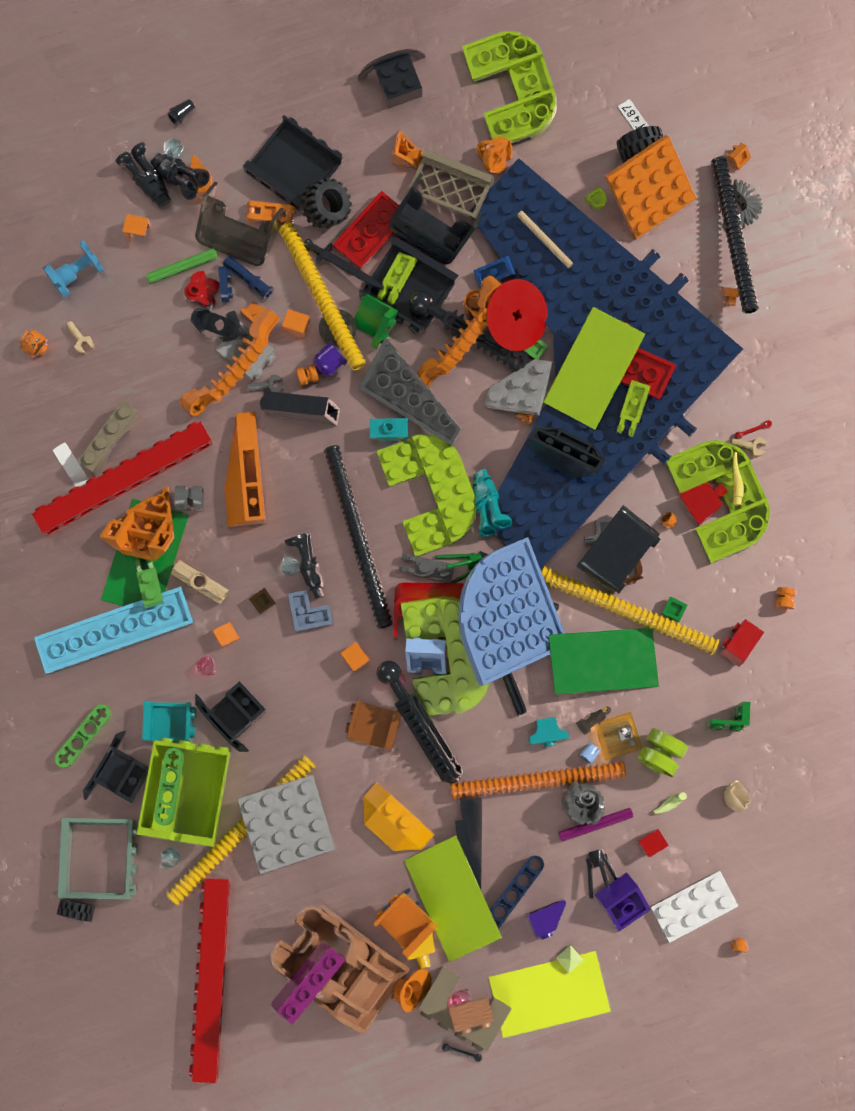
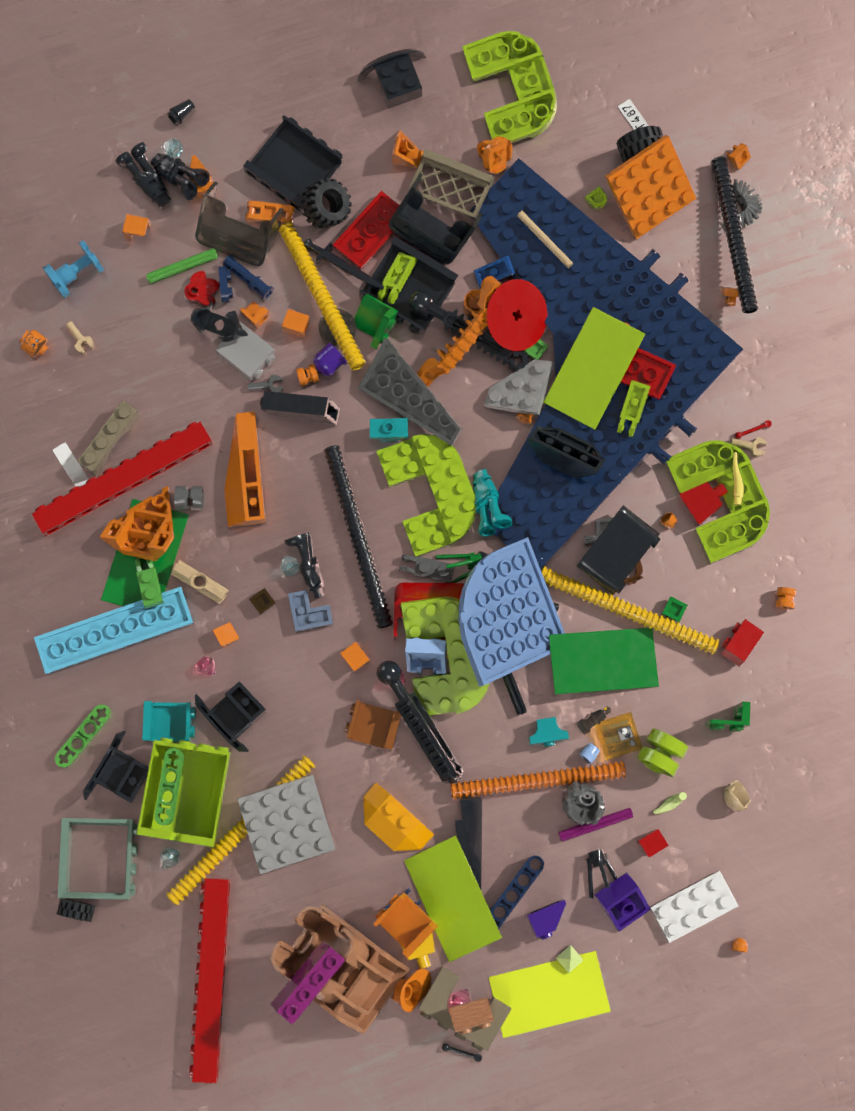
orange piece [180,308,281,416] -> none

